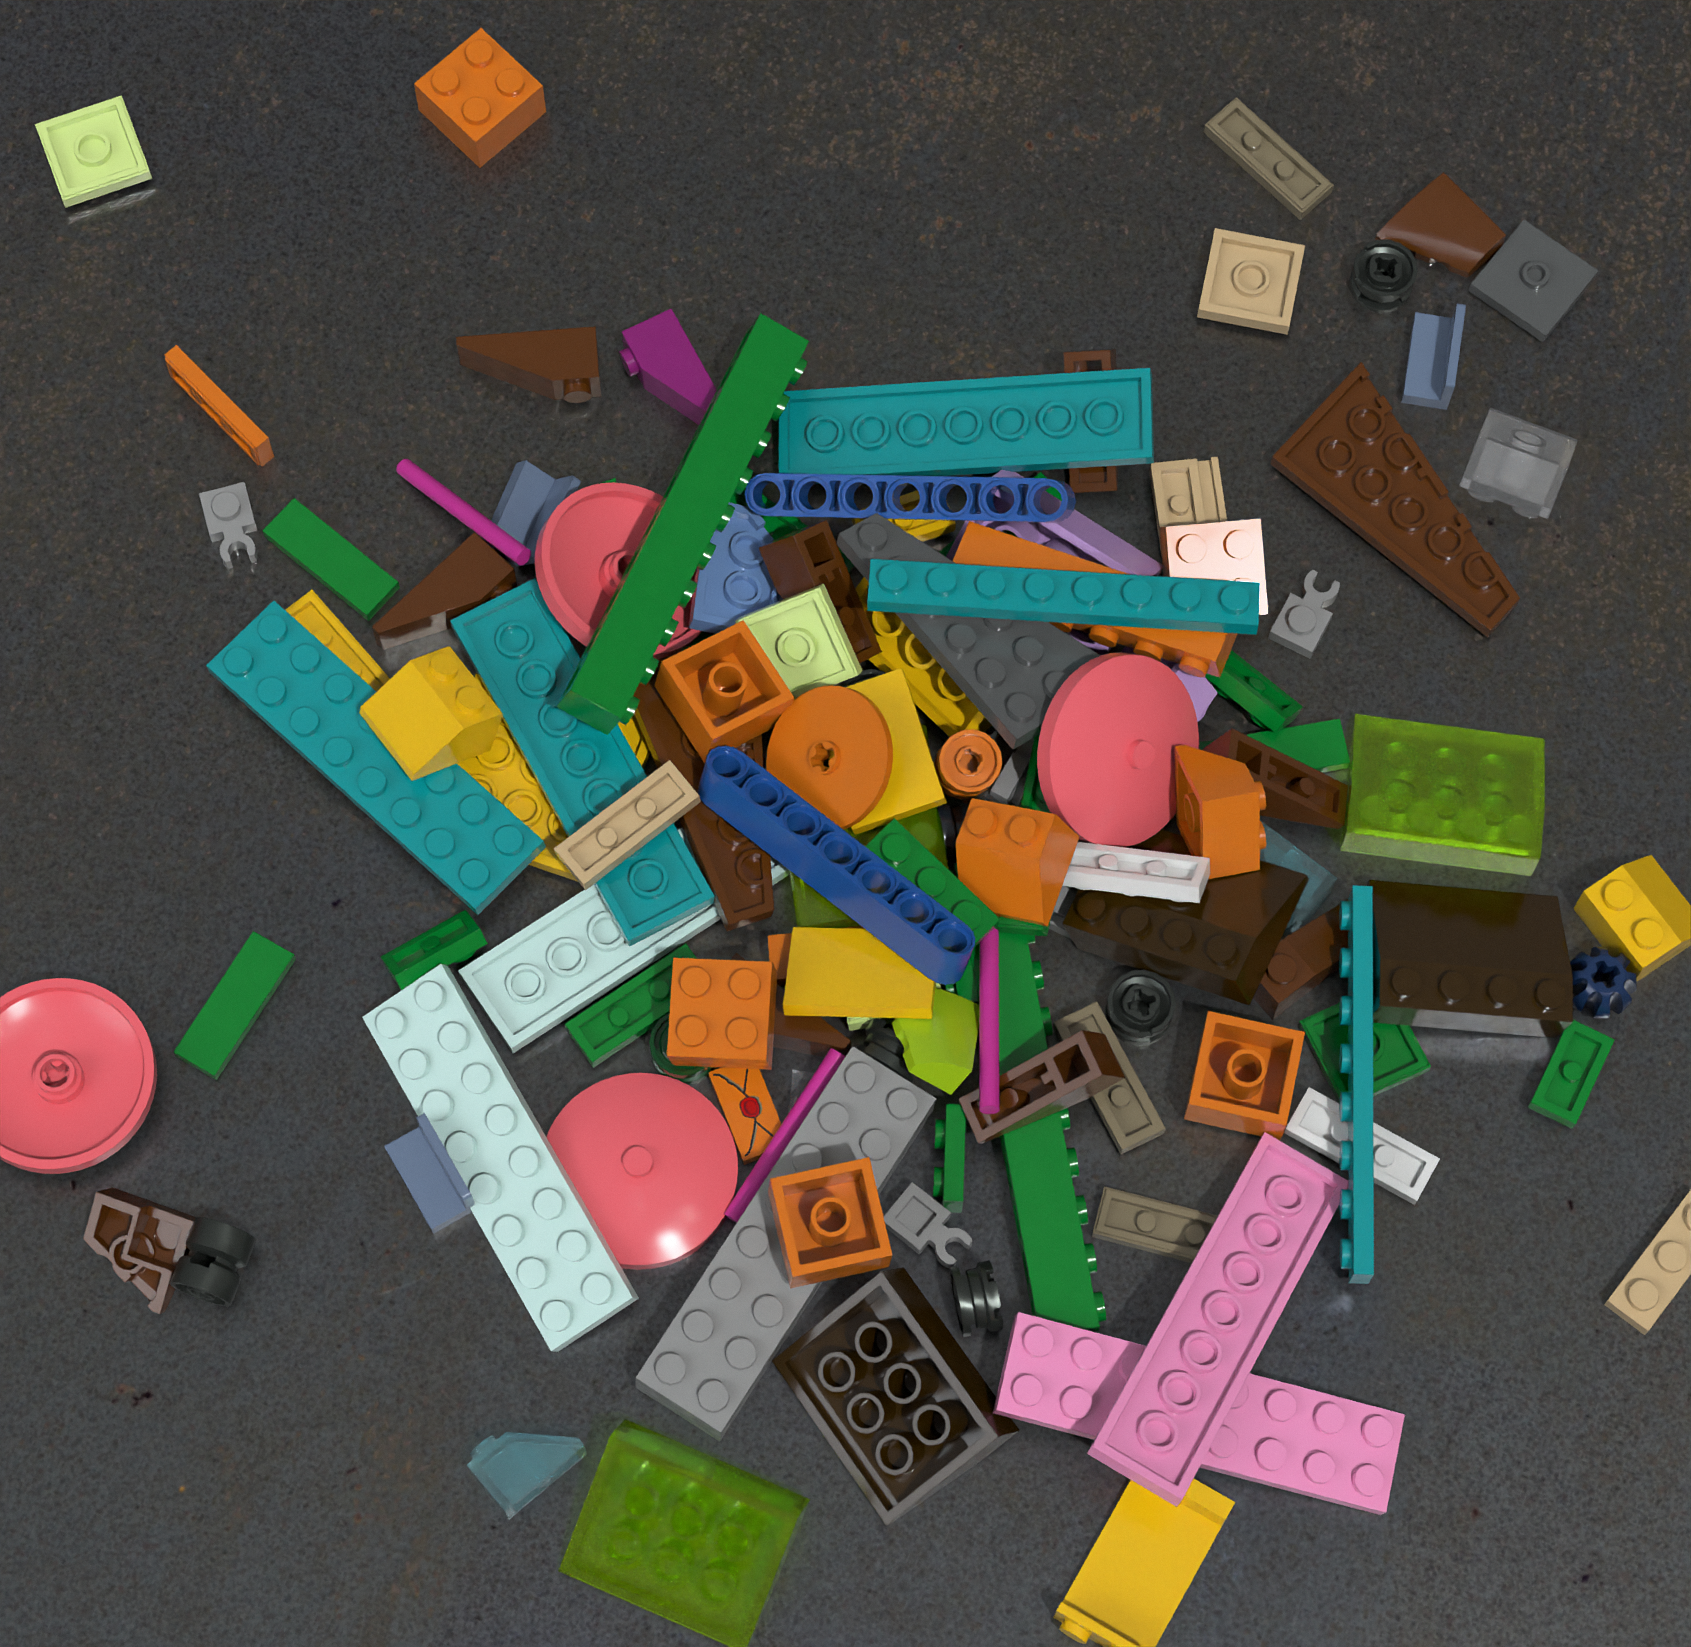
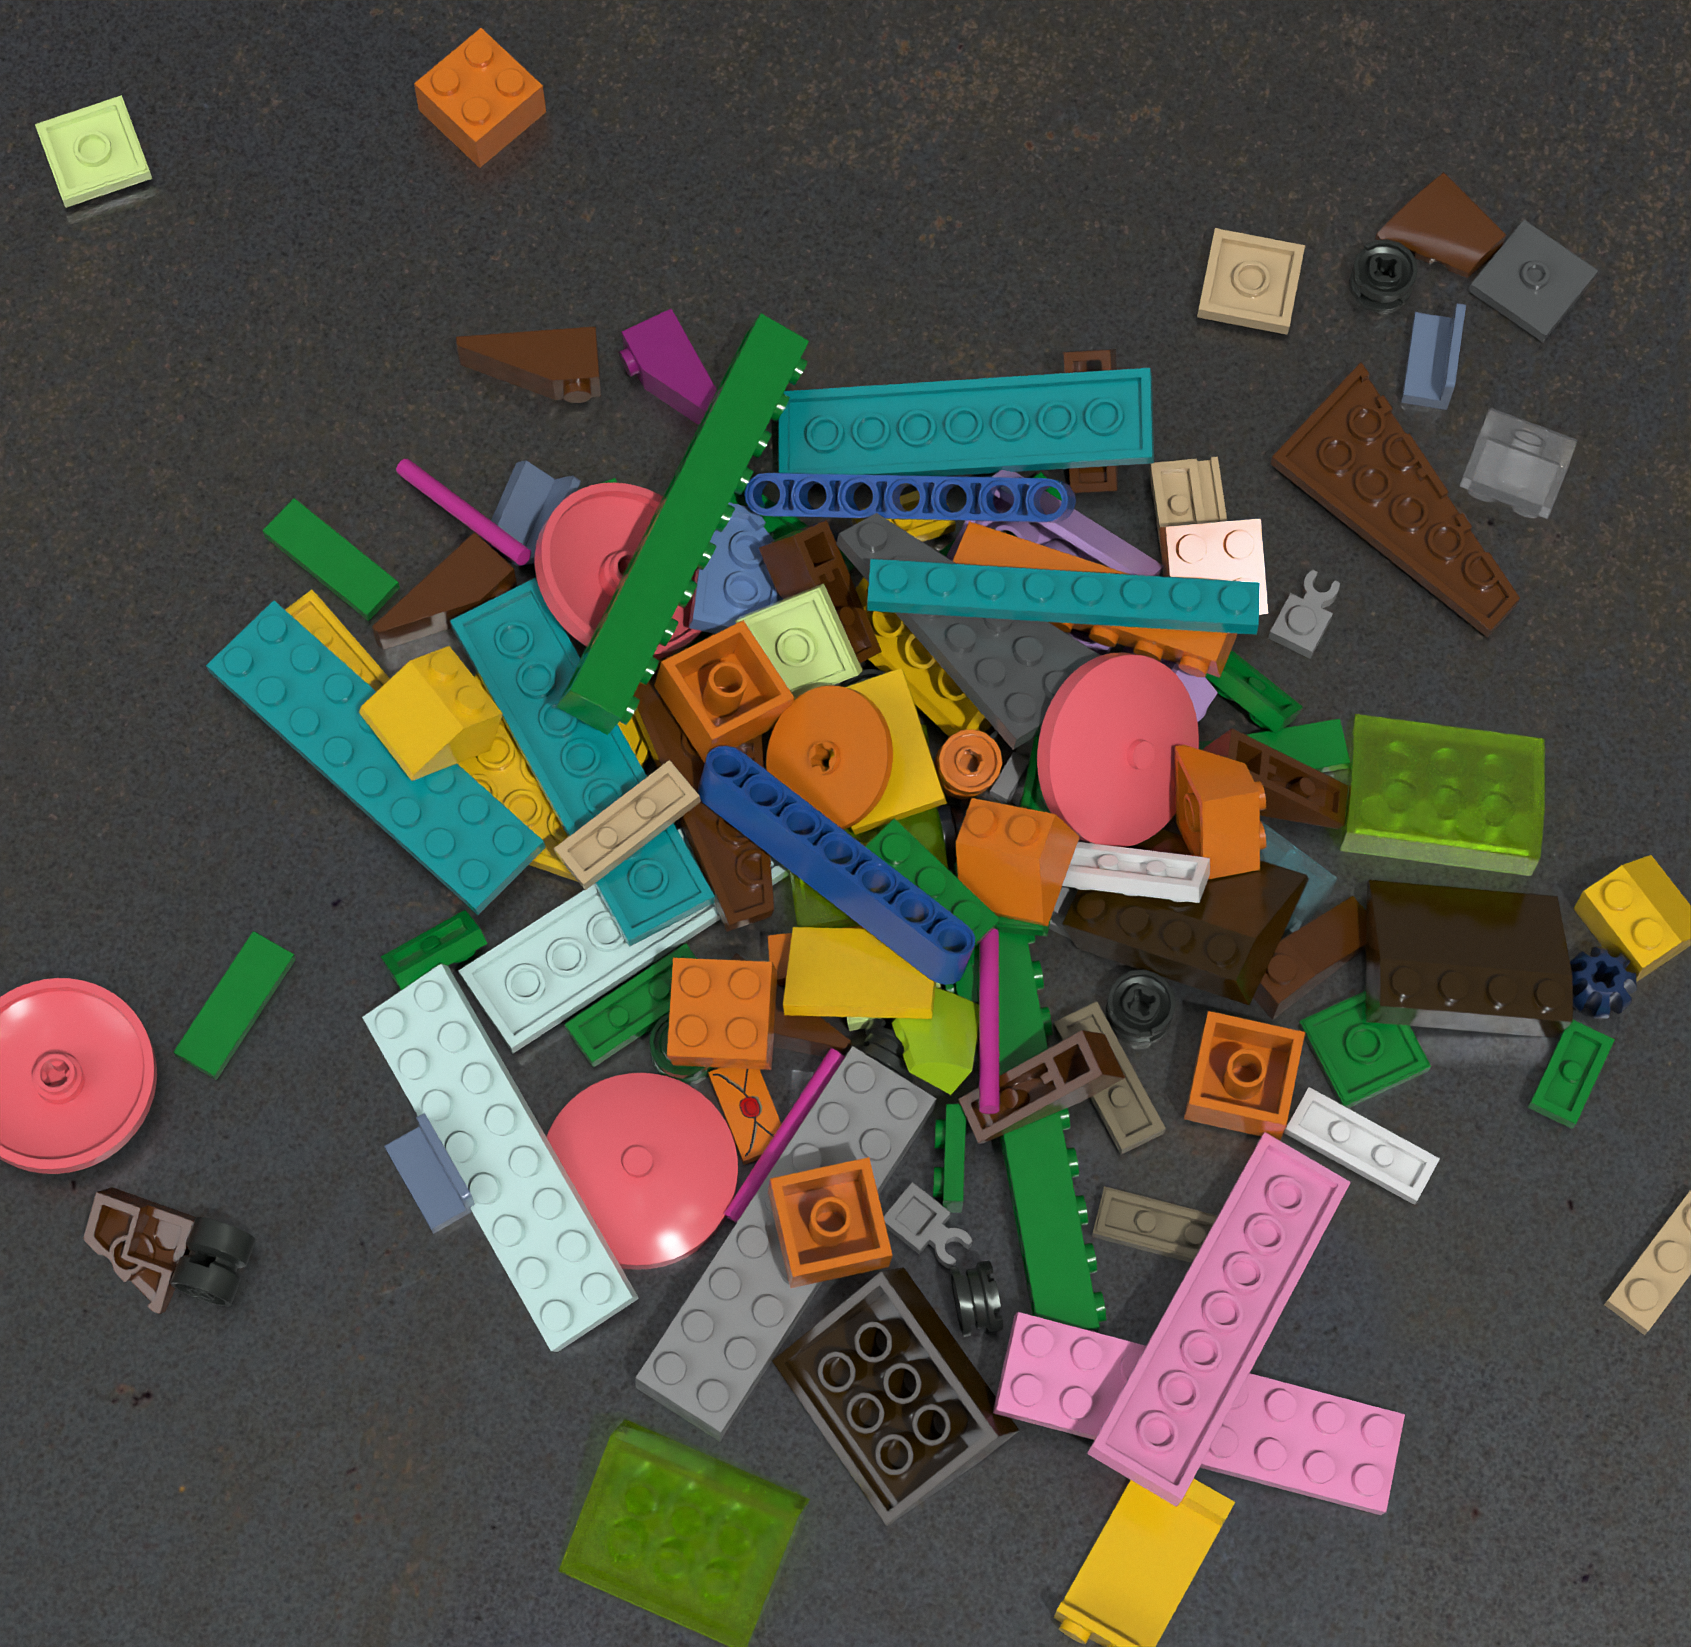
orange tile [164,345,274,467] -> none
light grey plate [199,482,258,569] -> none
clear light blue slope [467,1432,587,1520] -> none
dark tan tile [1203,97,1334,220] -> none
teal plate [1339,885,1374,1284] -> none

